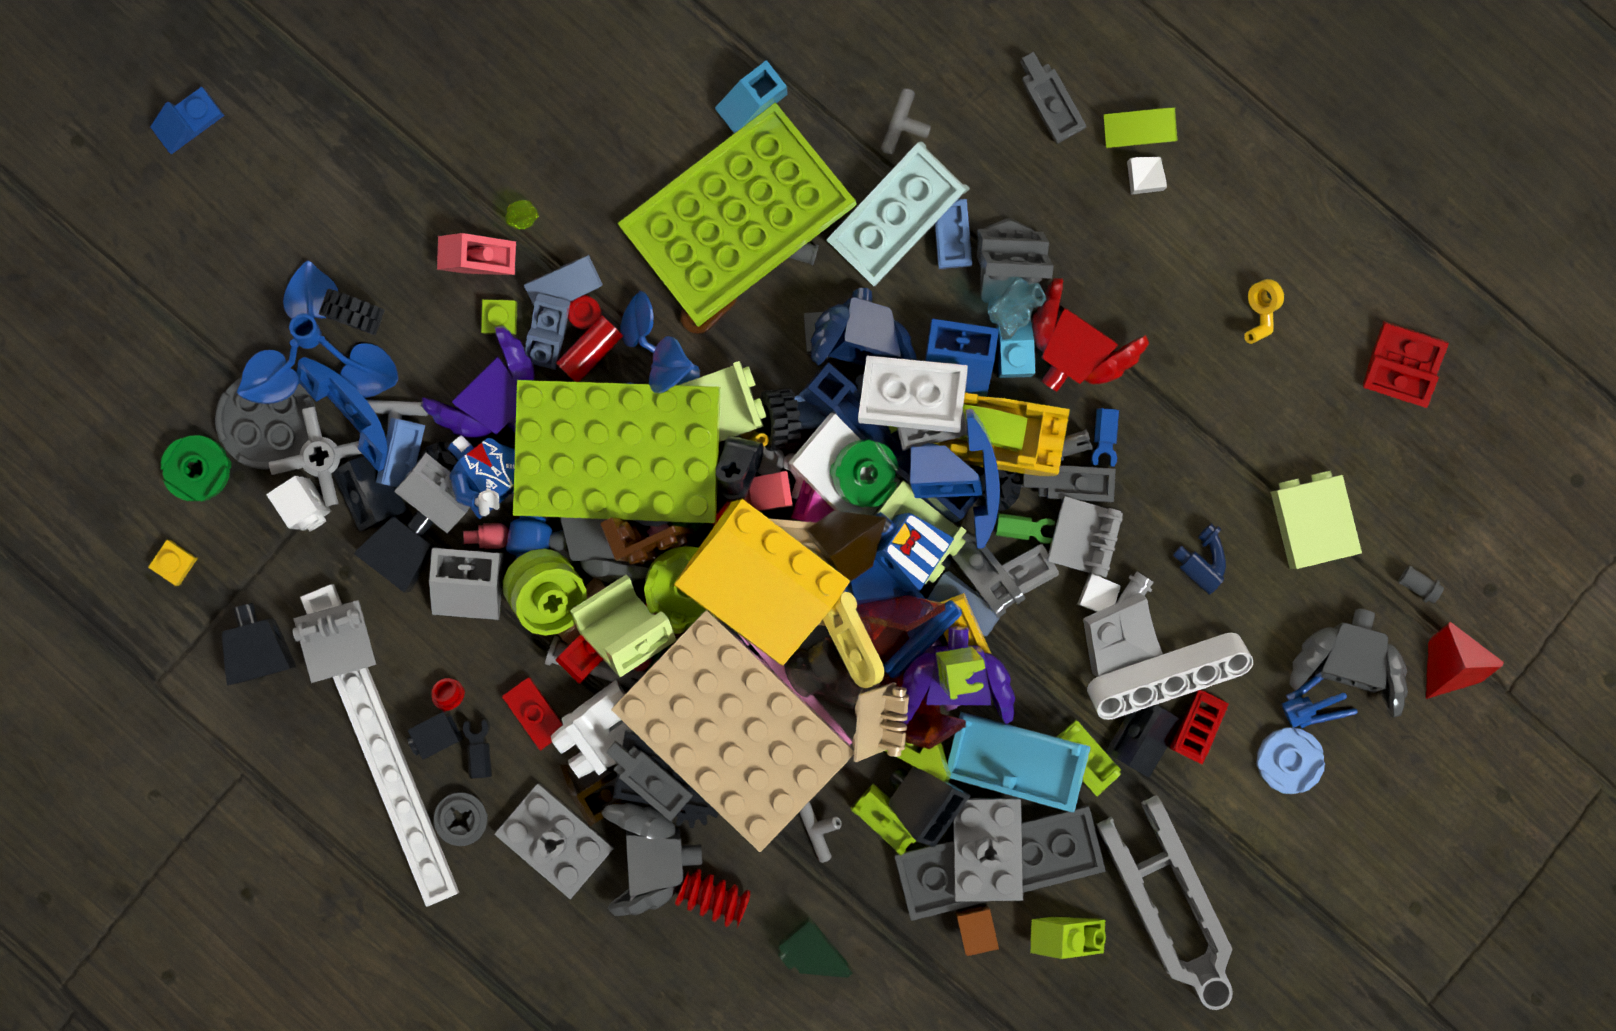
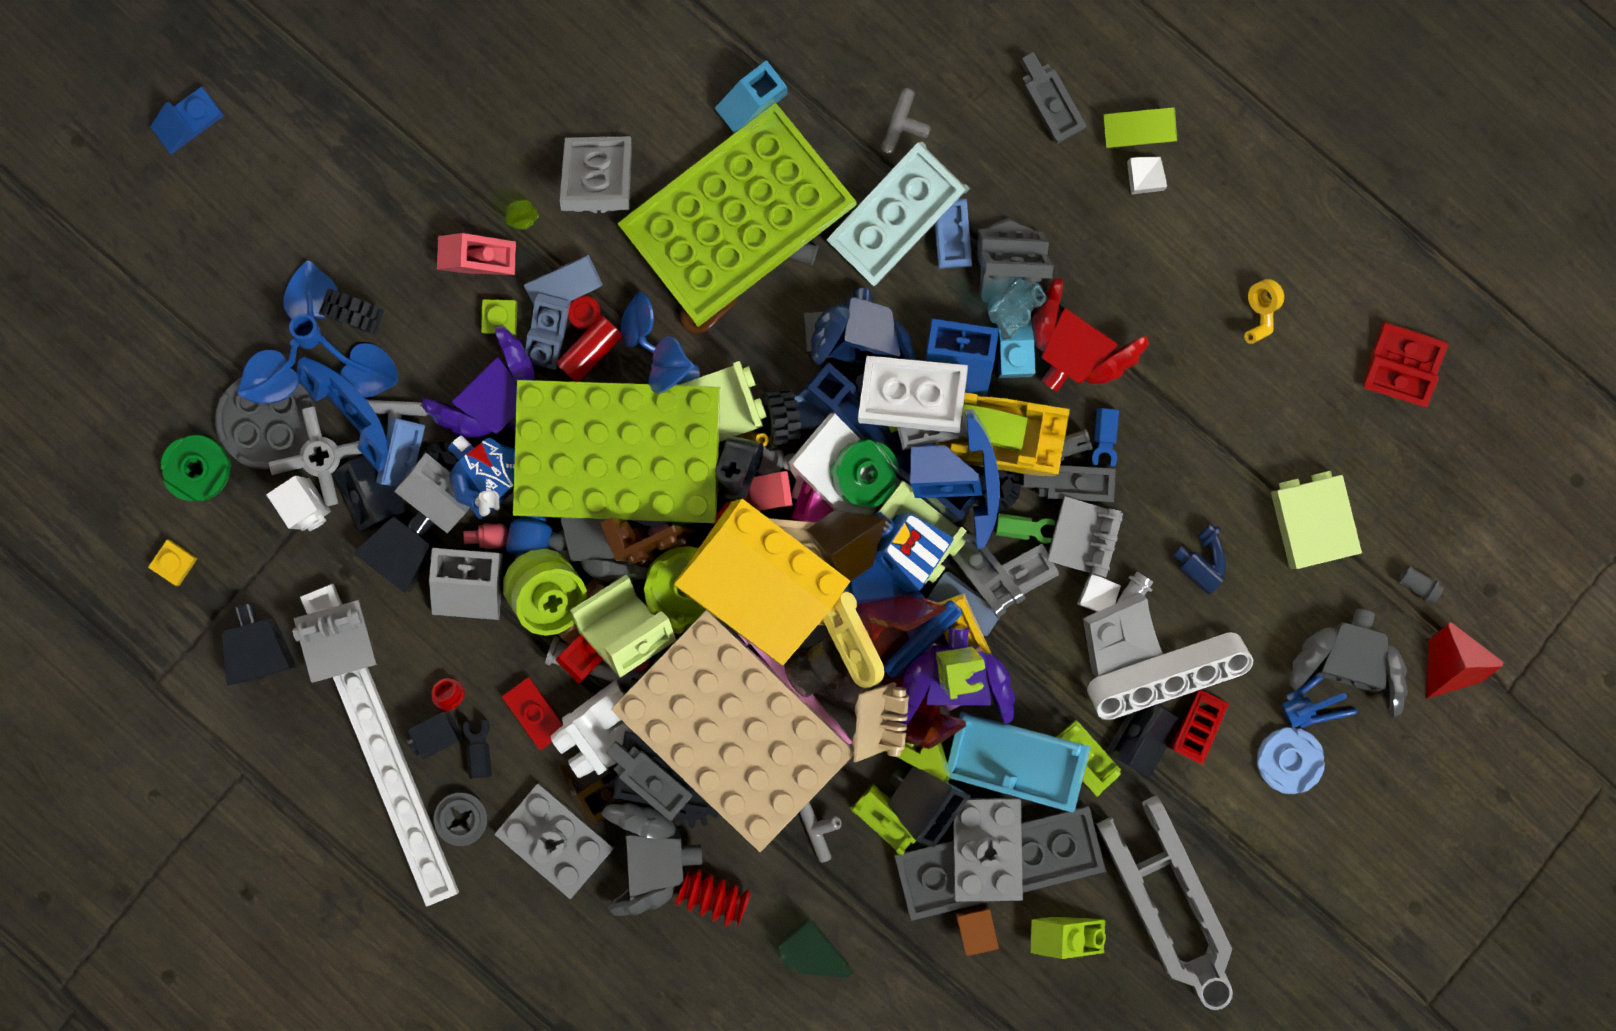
none -> light grey plate [560,136,632,213]

